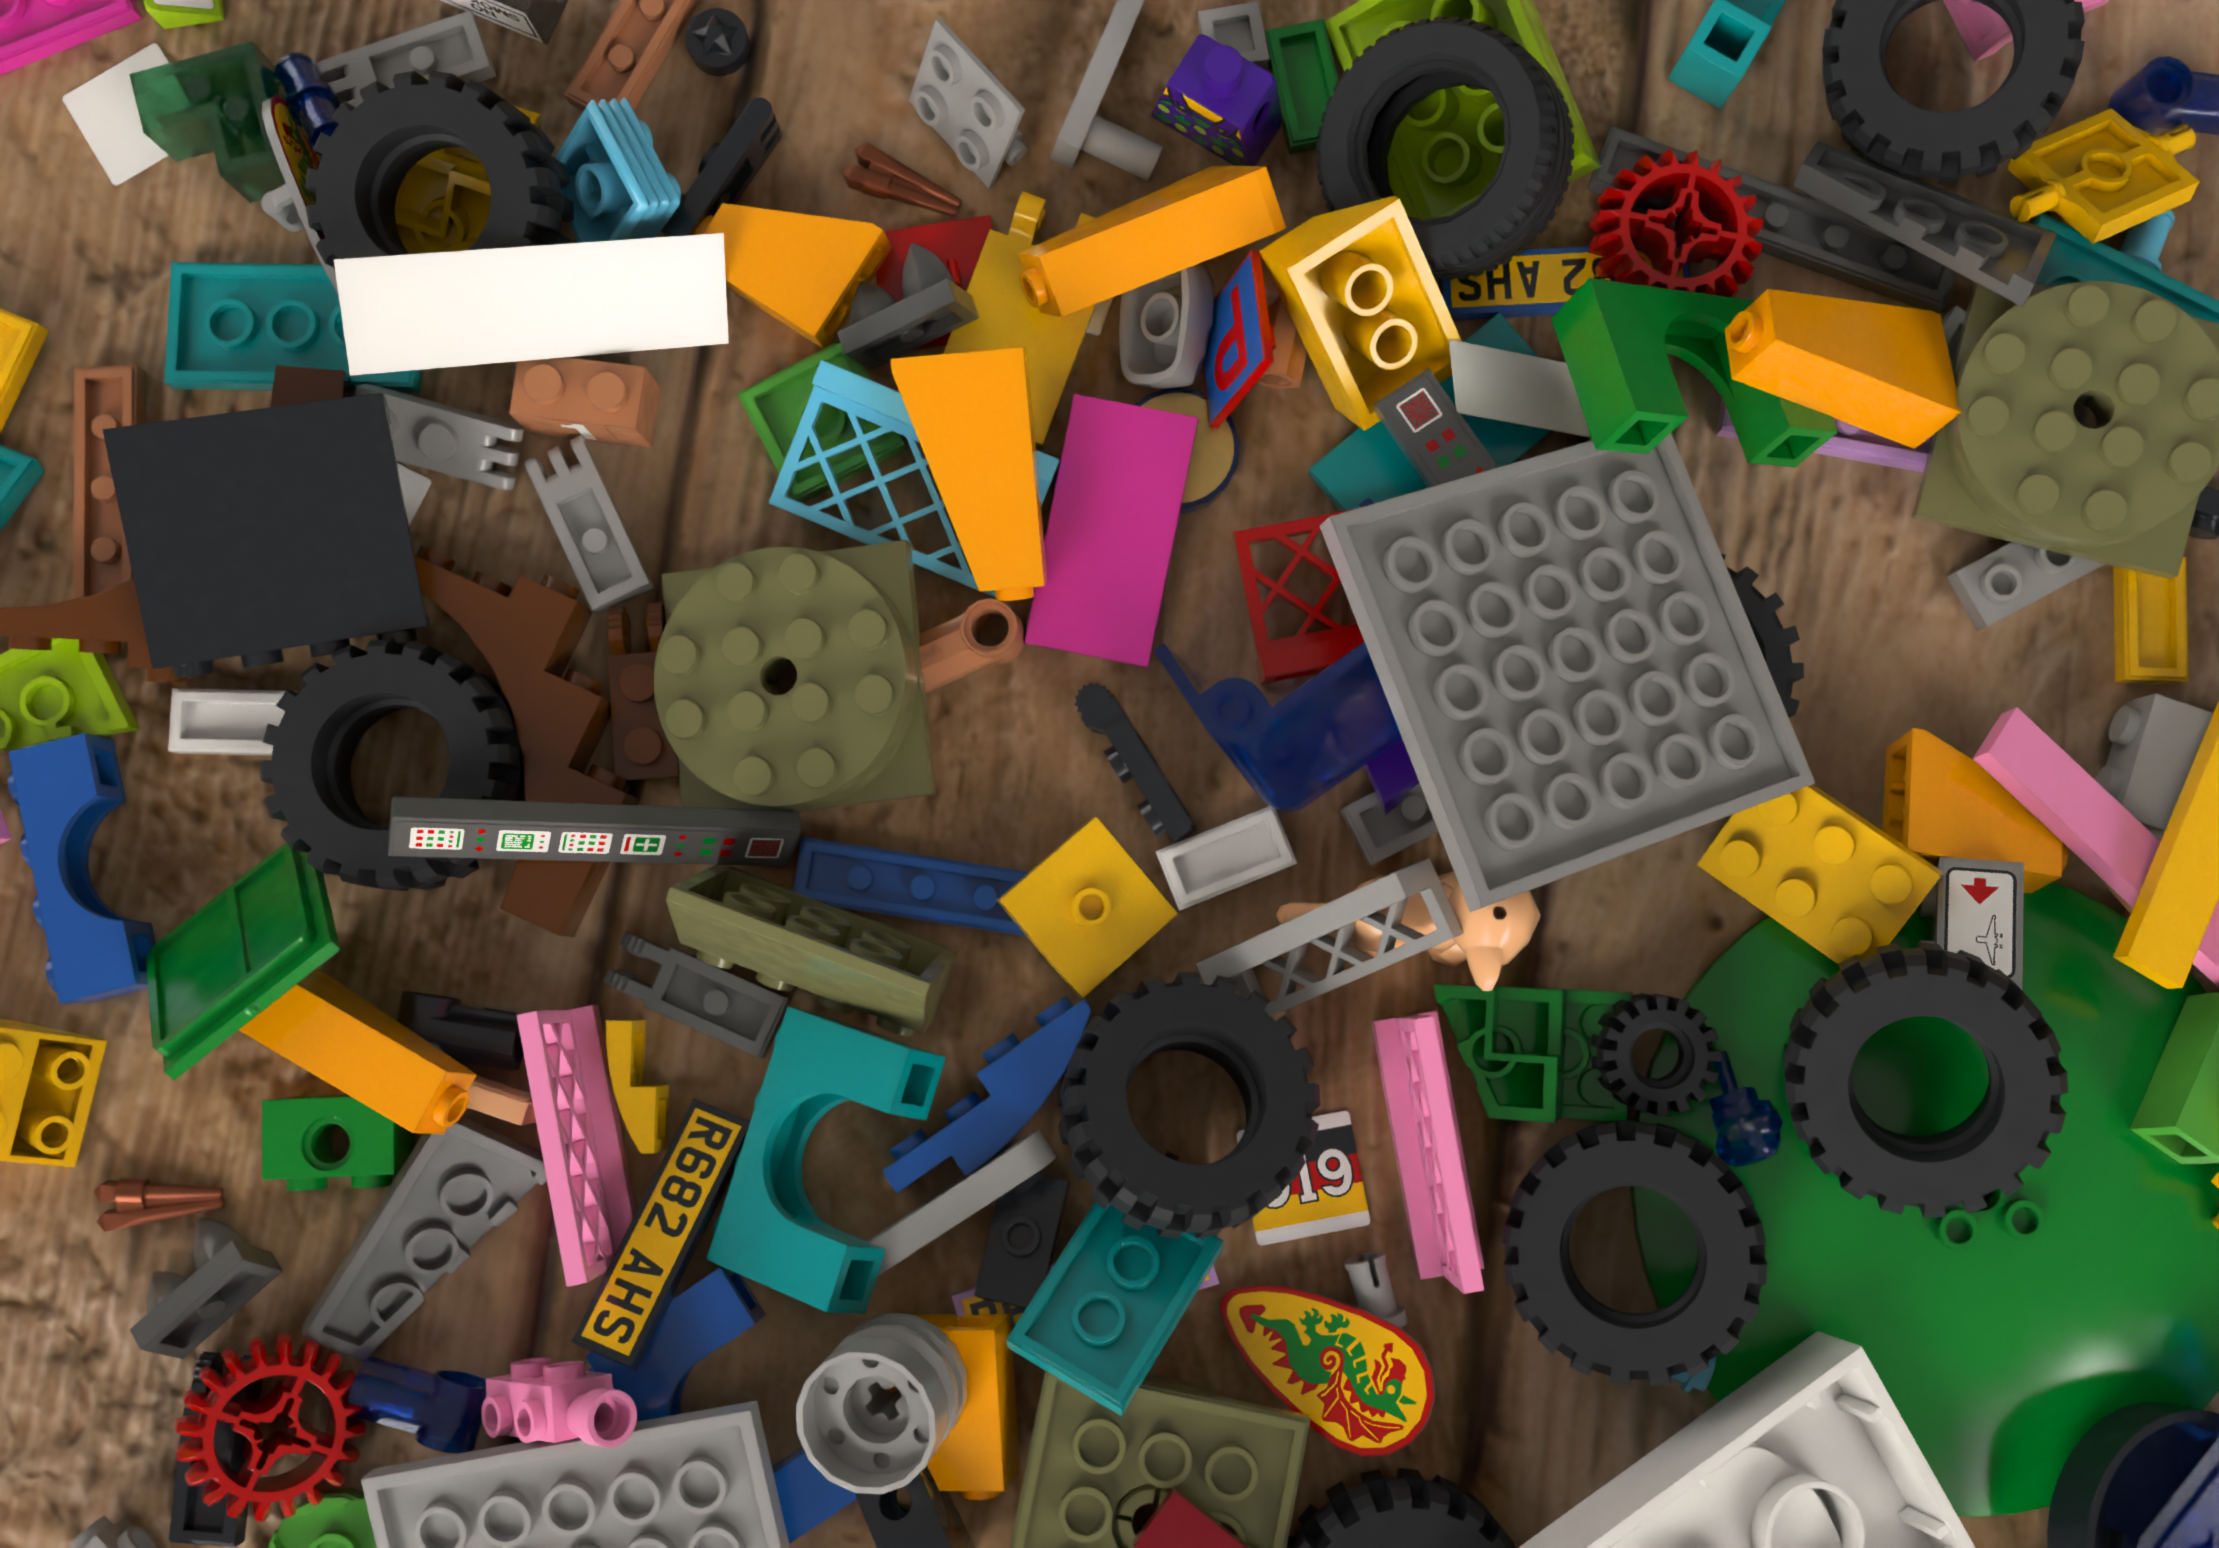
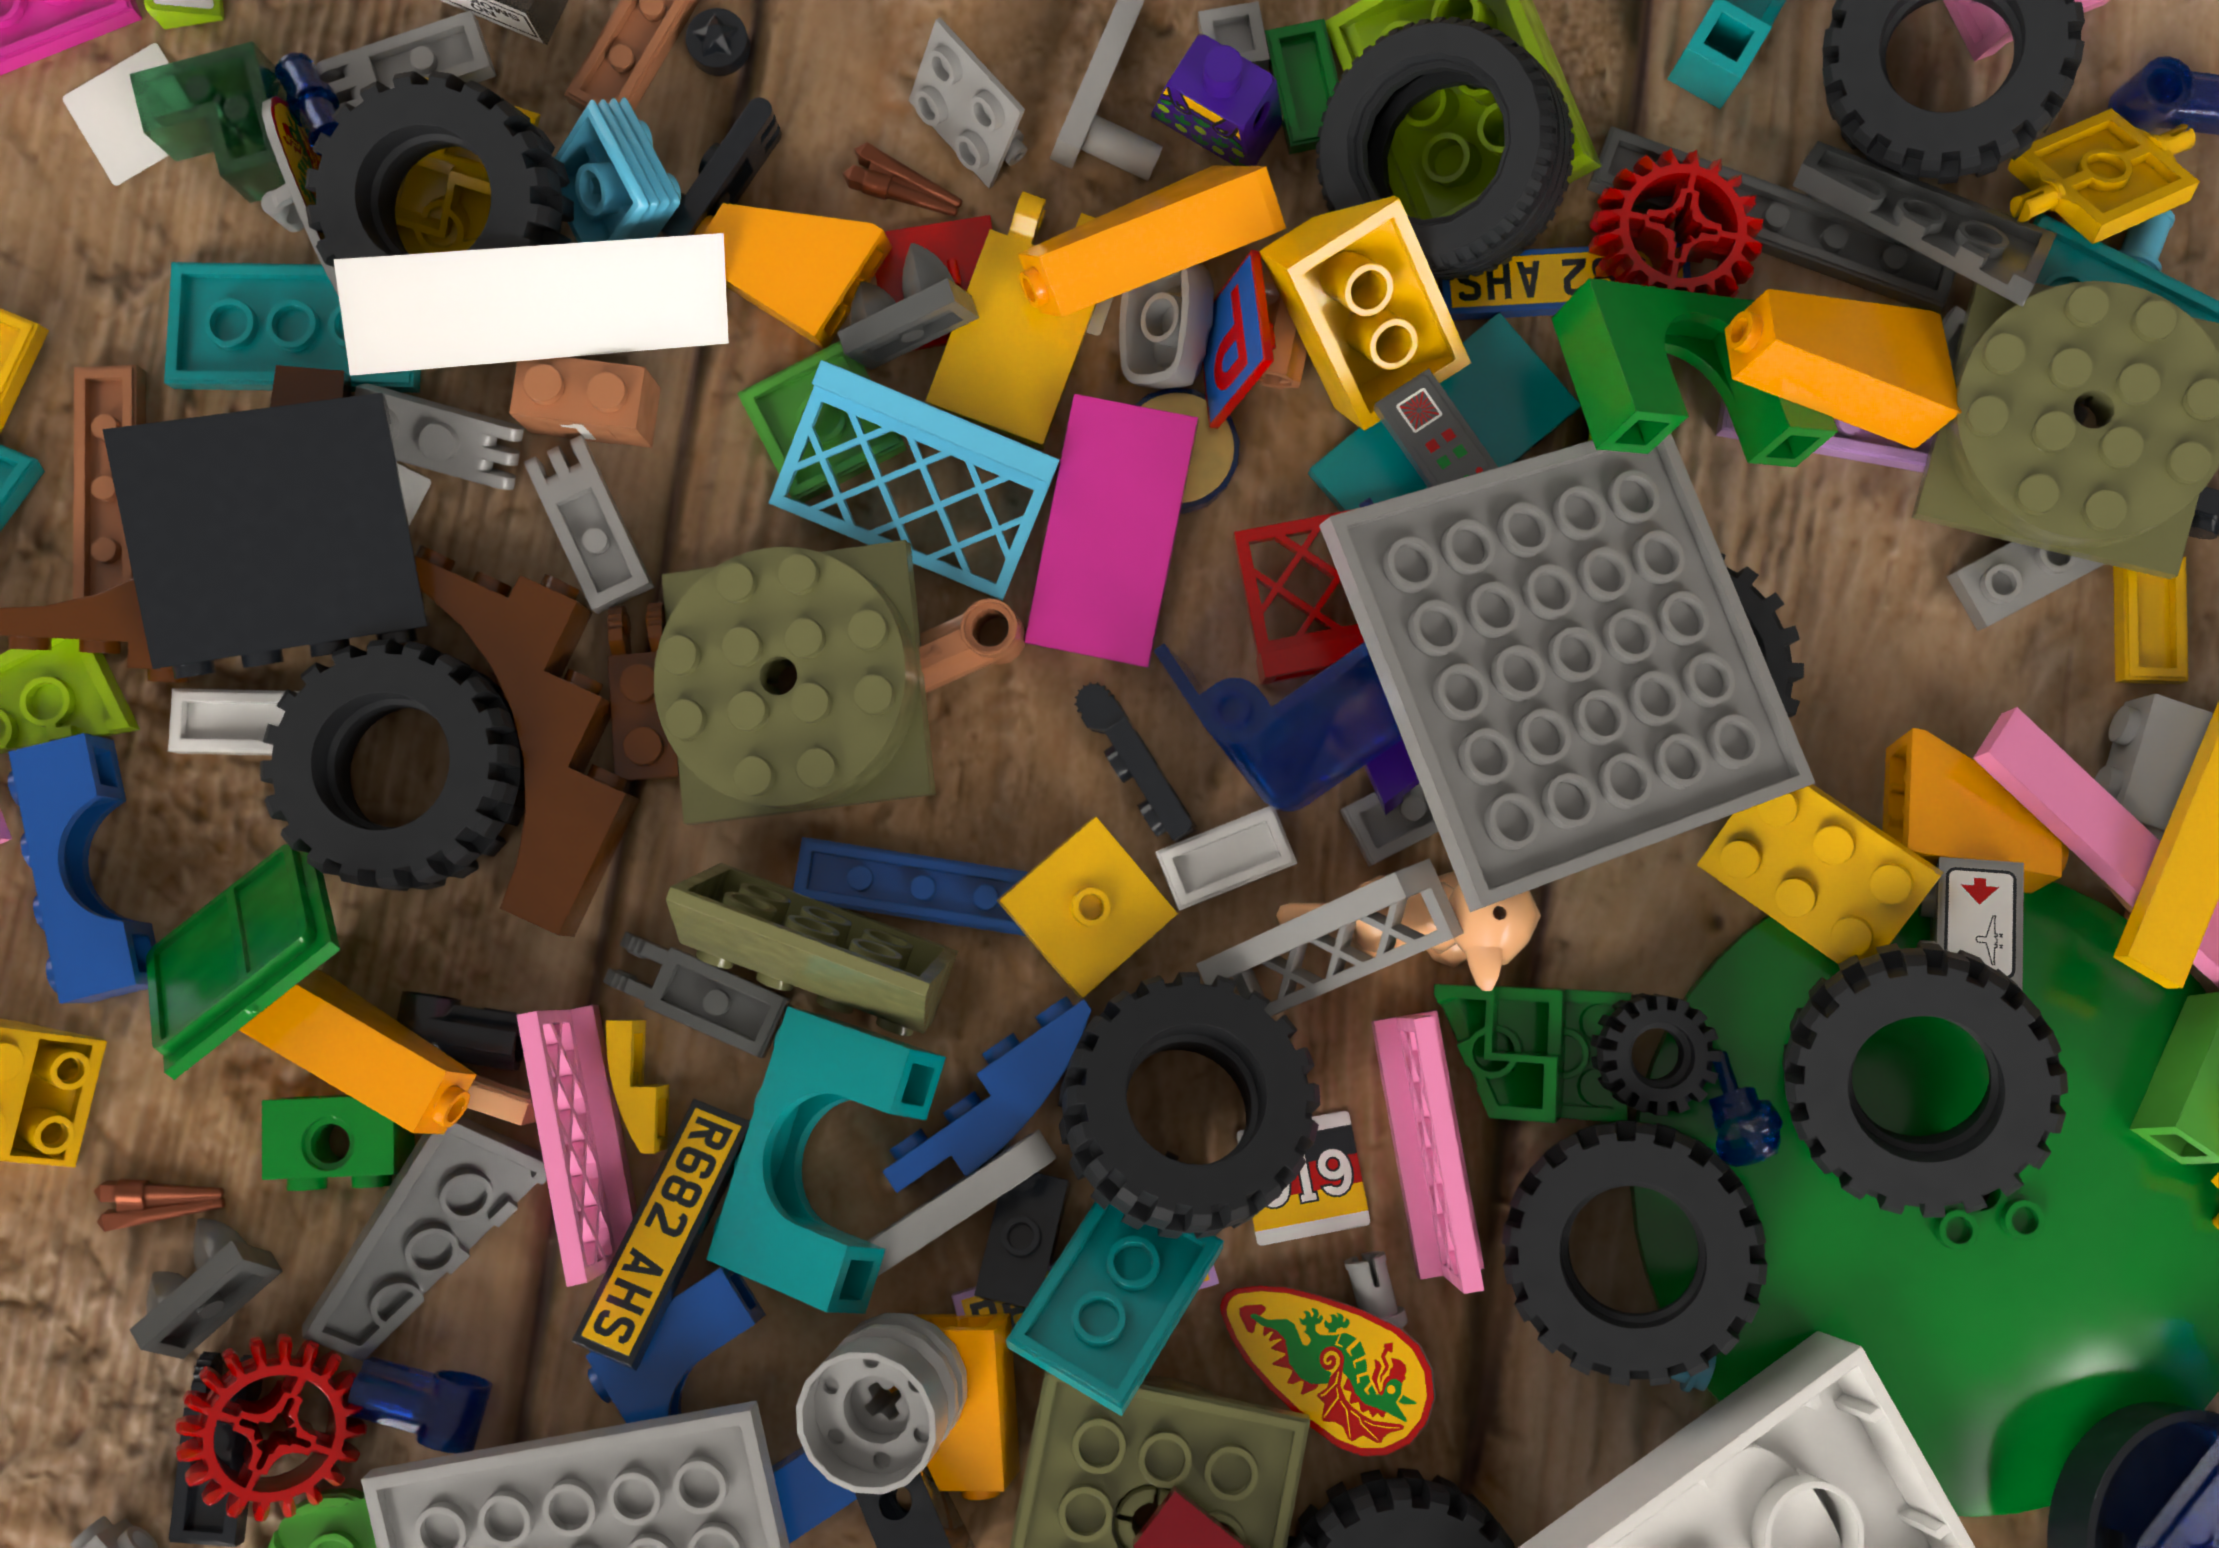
dark grey tile [388,797,801,867] -> none
bright pink brick [481,1357,637,1448] -> none
light orange slope [890,347,1047,601] -> none
white sticker [1449,340,1591,437] -> none

